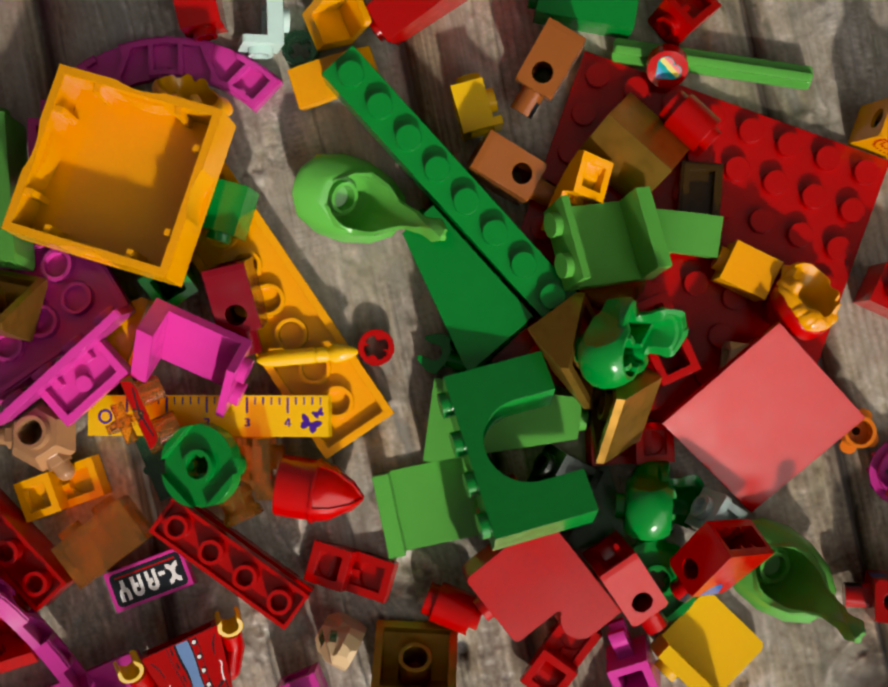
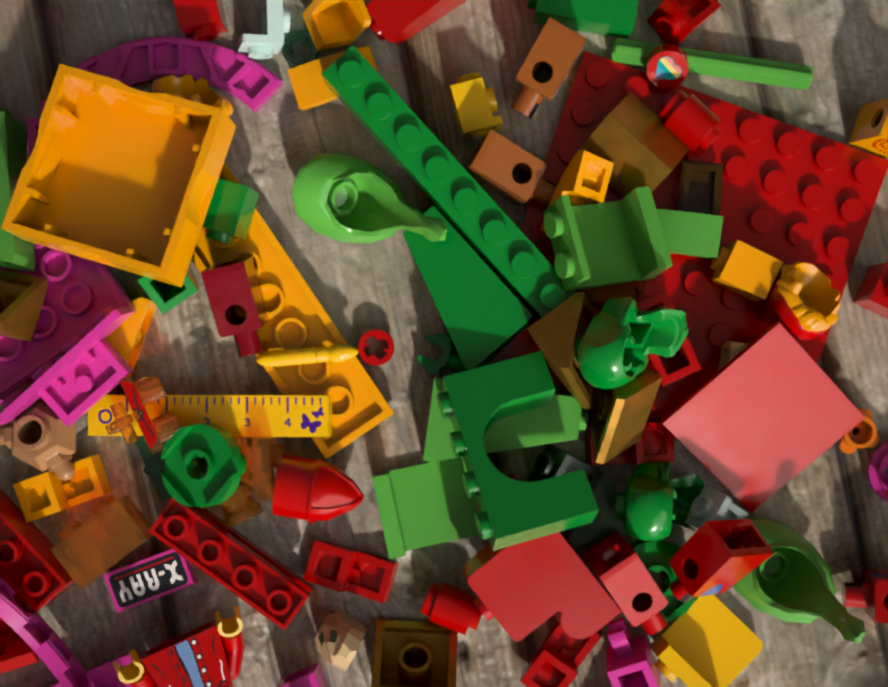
dark pink panel [130,298,254,418] -> none

